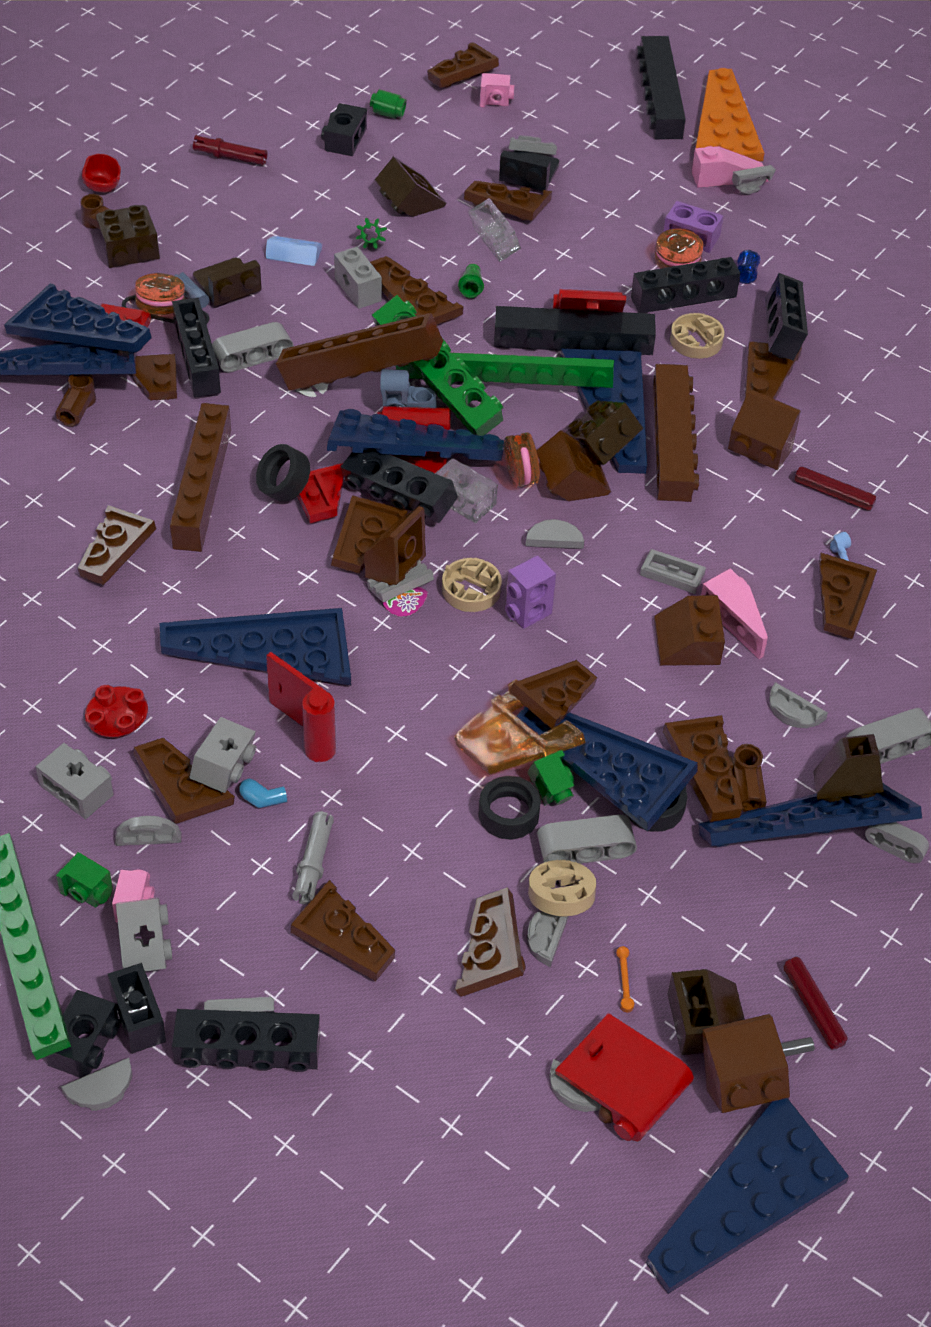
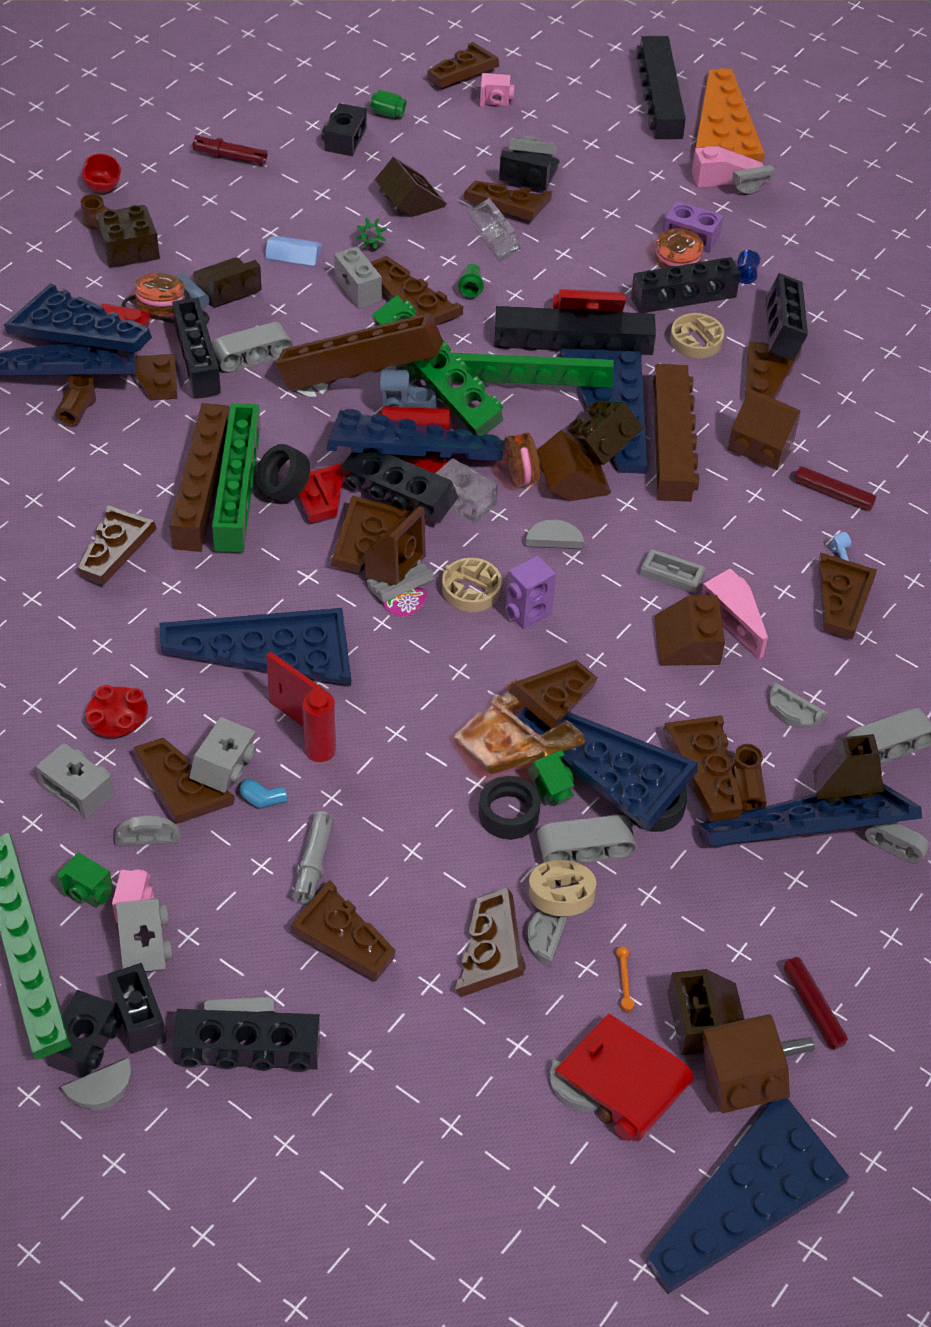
none -> green brick [212,403,261,552]

